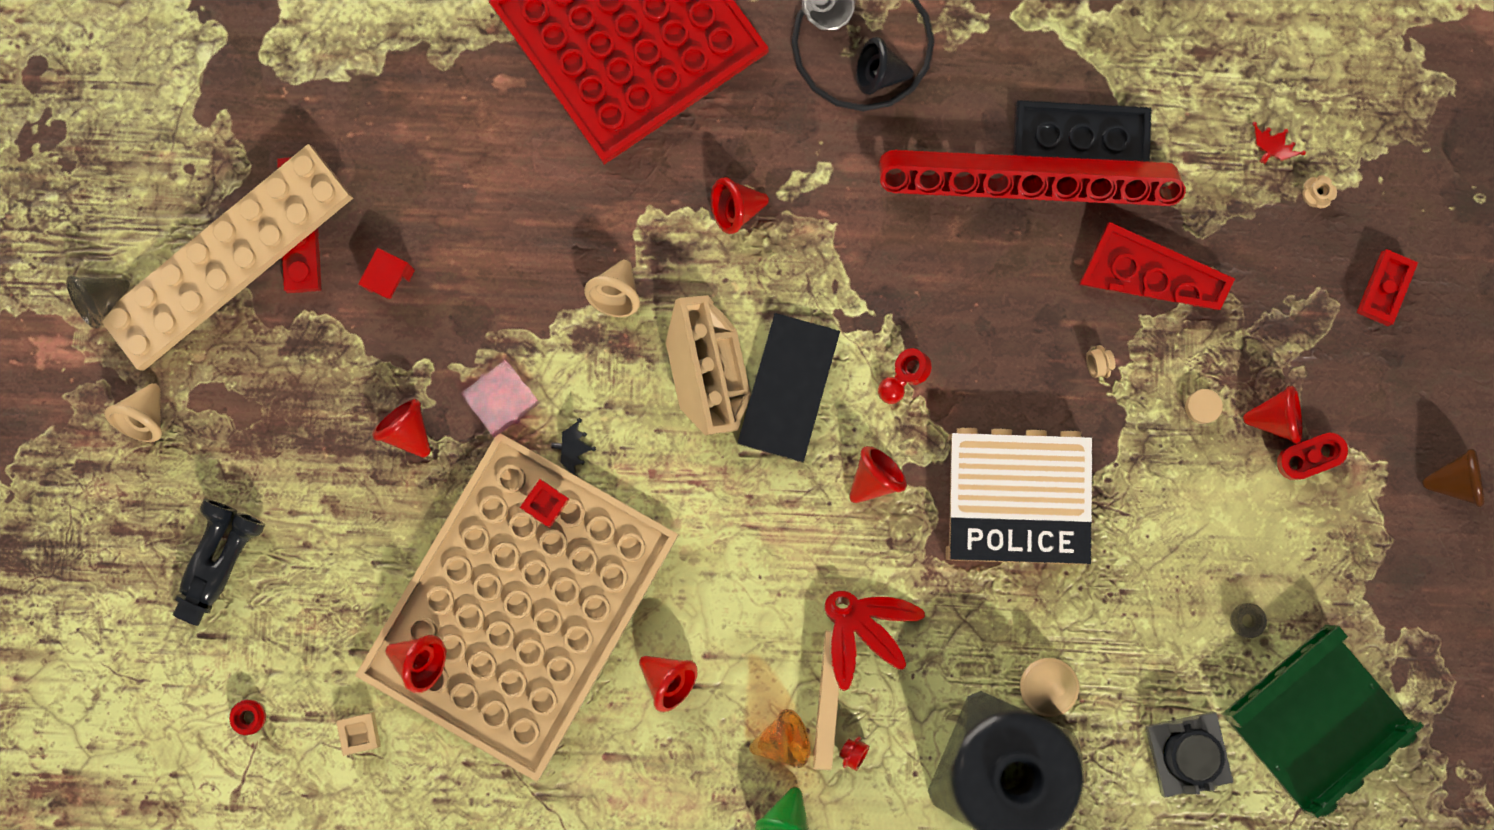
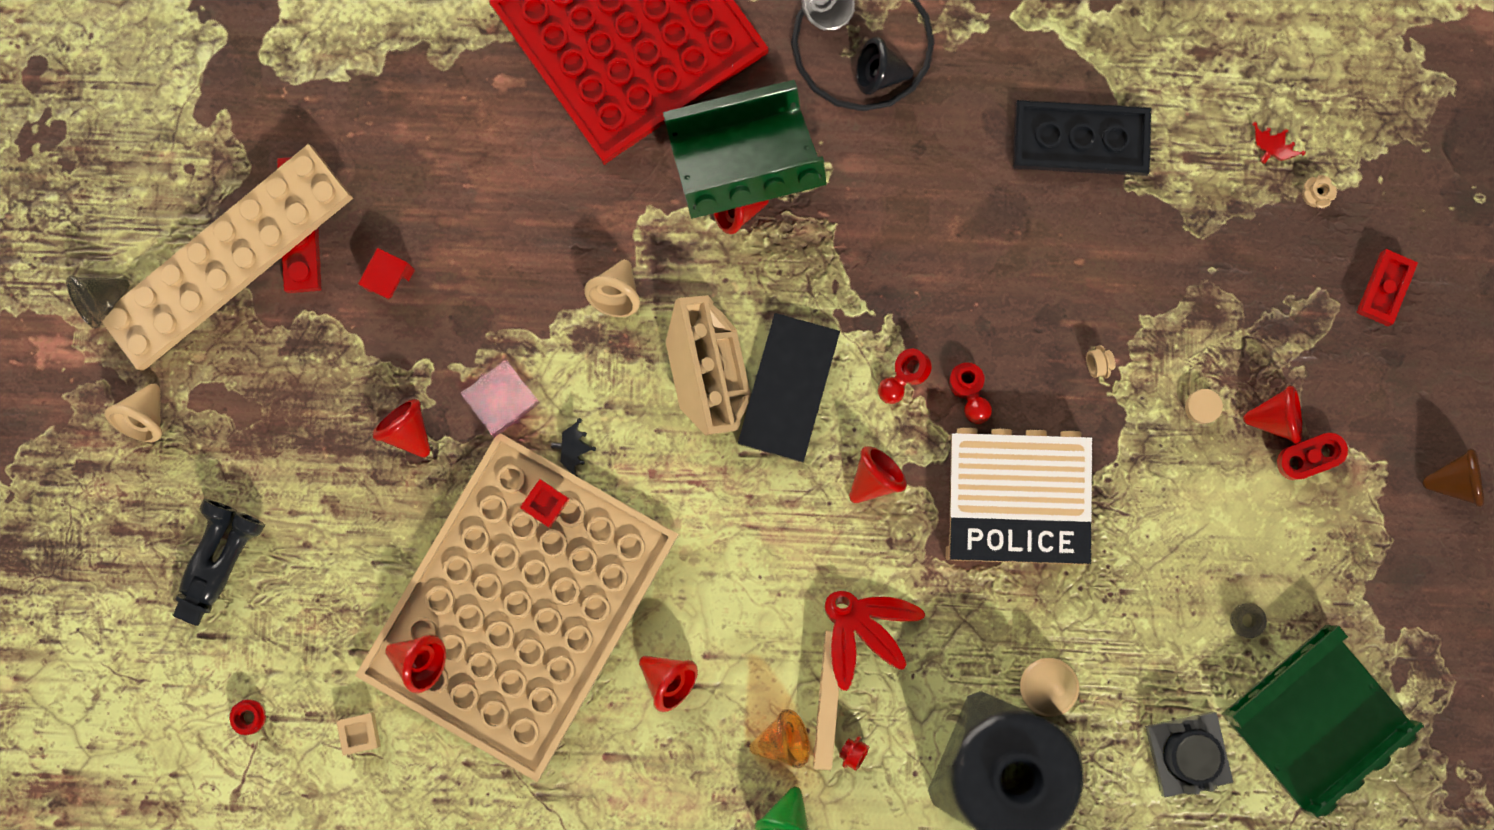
red beam [879,150,1186,206] -> none
red wing [1078,222,1235,310] -> none
none -> dark green panel [663,80,827,219]
none -> red plate [949,362,992,424]

